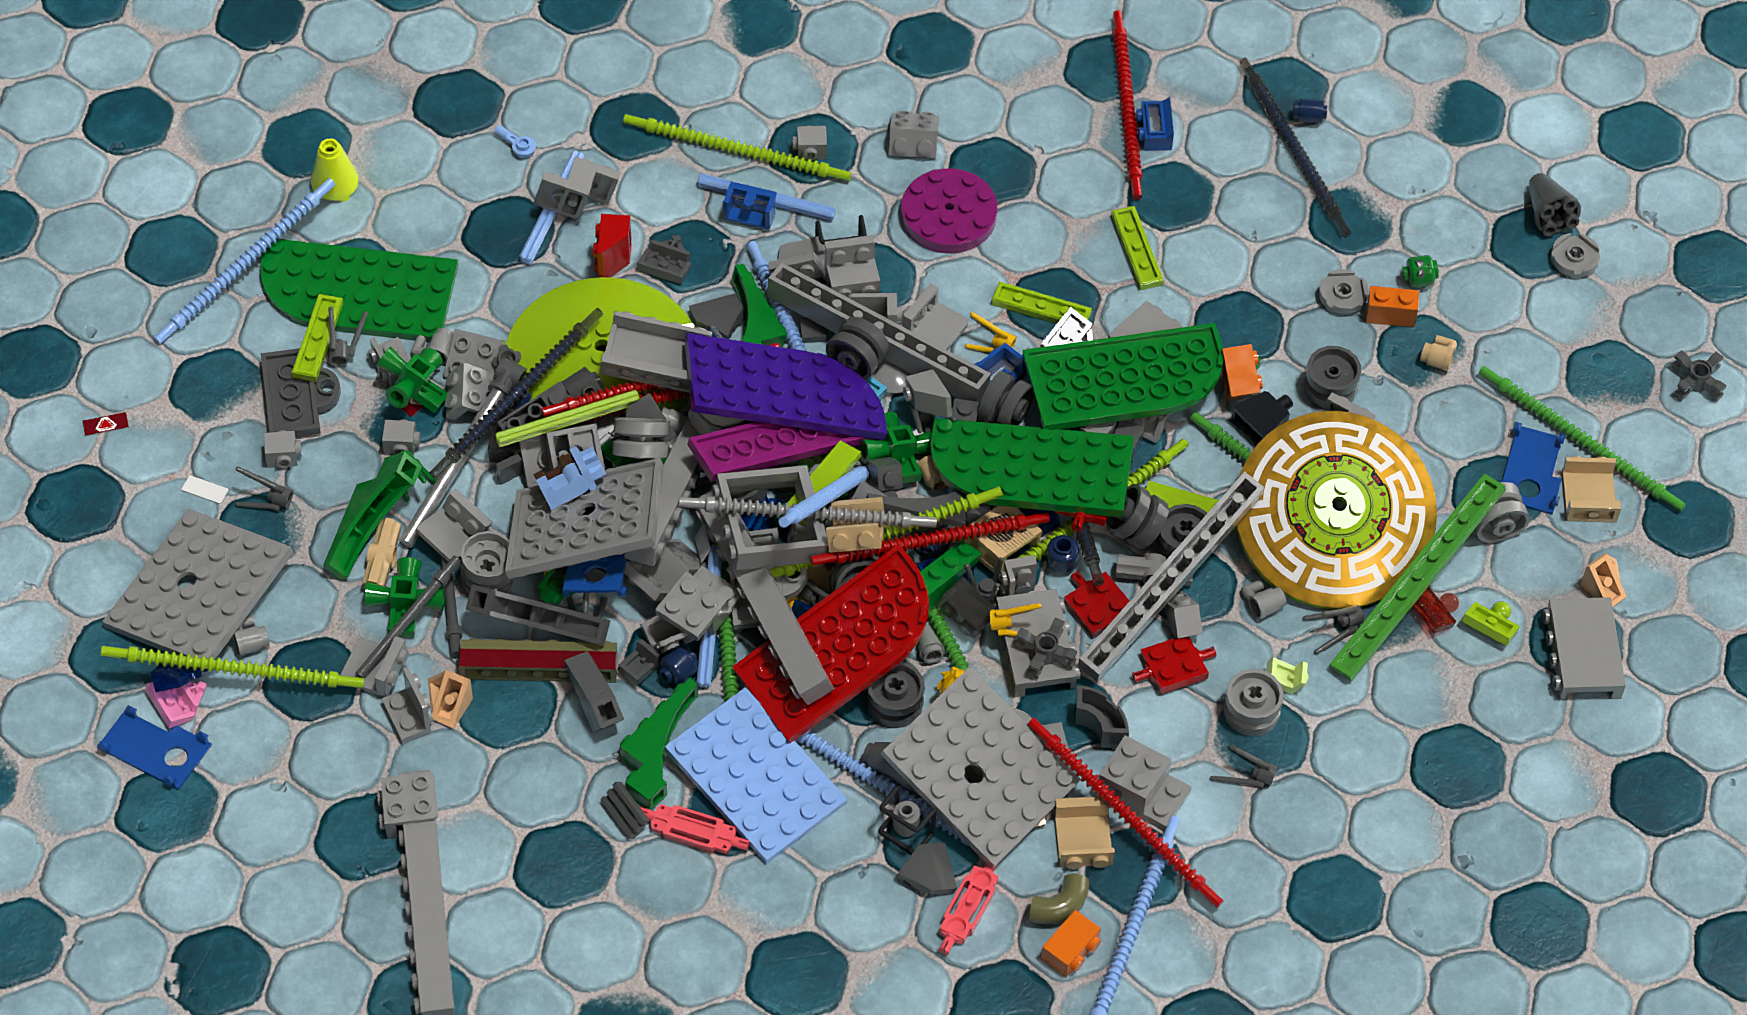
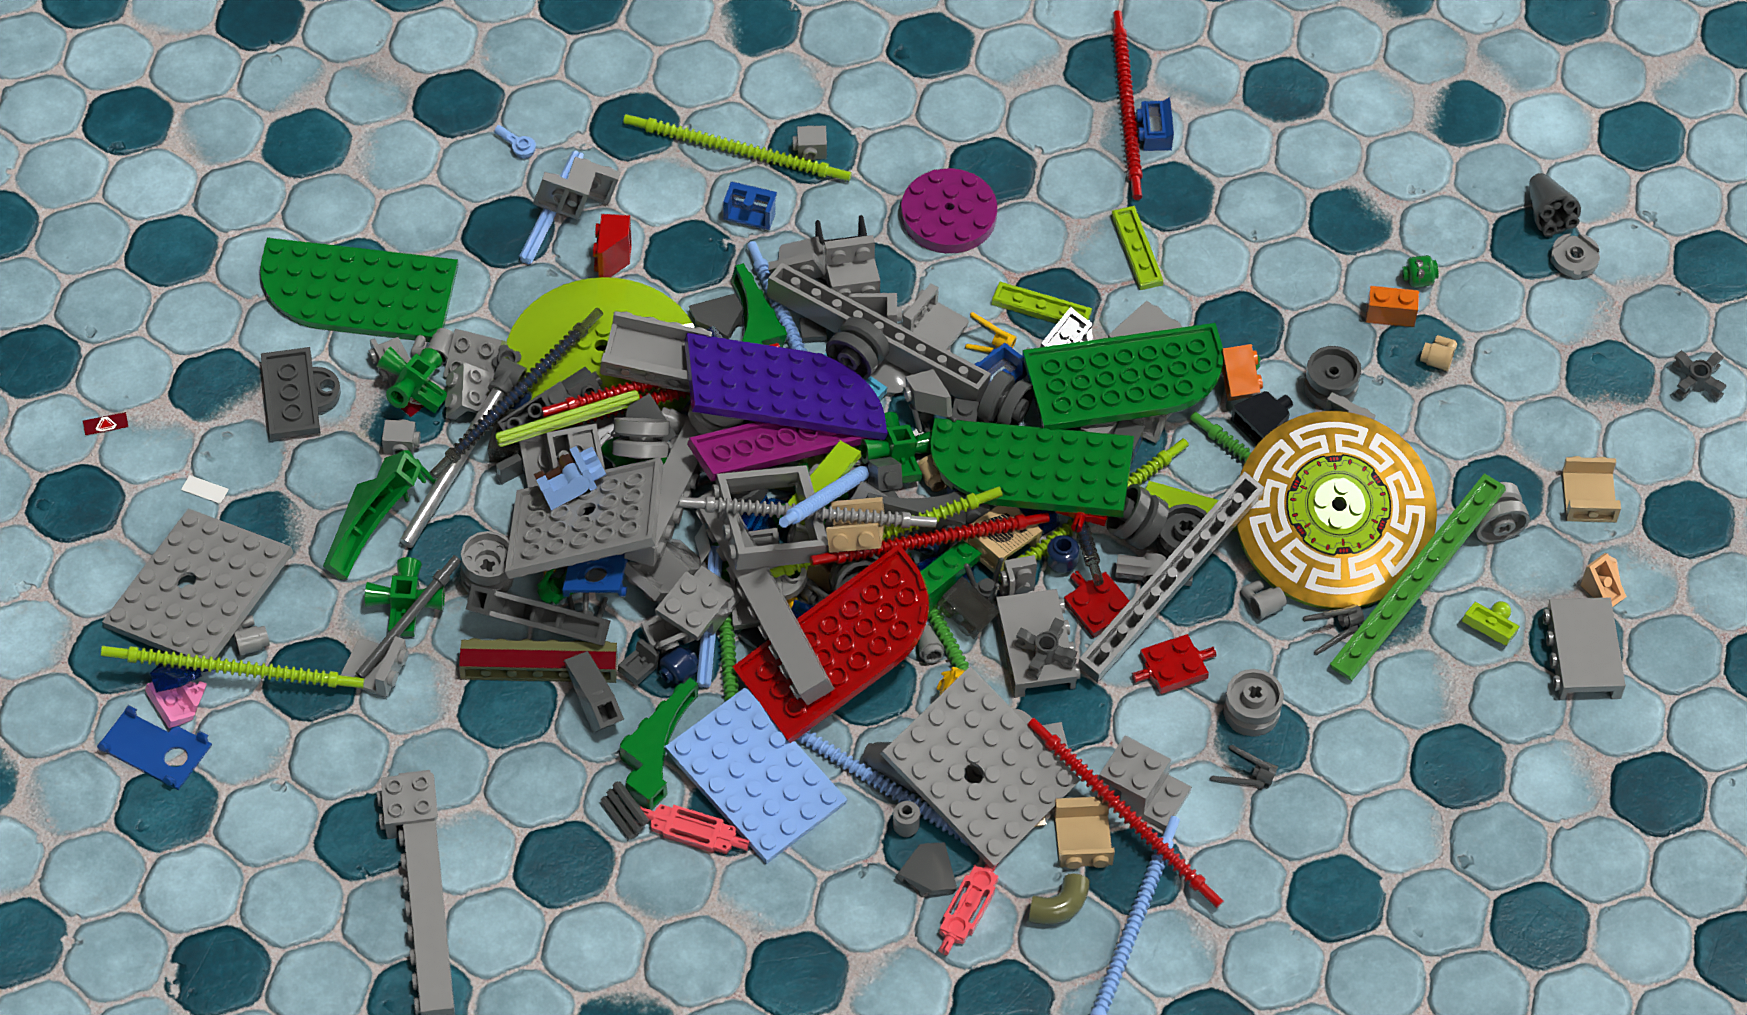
light blue hose [153,178,336,344] -> none
dark grey plant [235,467,294,512] -> none
light grey brick [264,430,302,468] -> none
lime tile [292,294,343,382] -> none
neon yellow cone [310,139,359,202] -> none
dark grey plant [328,306,368,364] -> none
tan piece [362,518,402,589] -> none
light grey bracket [381,667,433,745] -> none
light grey bracket [415,489,492,561] -> none
light nougat slope [427,670,473,728] -> none
dark grey bar [441,556,462,657] -> none
dark grey slope [636,235,691,285] -> none
light blue axle [698,173,836,221] -> none
dark grey wheel [867,662,925,728] -> none
black piece [878,786,936,854] -> none
light grey bracket [889,110,939,158] -> none
yellow plant [990,603,1041,637] -> none
orange brick [1041,910,1101,978] -> none
dark grey brick [1075,685,1129,748] -> none
light grey slope [1164,591,1203,638] -> none
clear smoke hose [1239,58,1351,237] -> none
yellowish green bracket [1267,658,1308,694] -> none
dark blue brick [1293,99,1327,124] -> none
light grey plate [1319,269,1369,314] -> none
clear red plate [1413,586,1459,633] -> none
bright green hose [1479,366,1686,512] -> none
blue piece [1498,422,1565,515] -> none

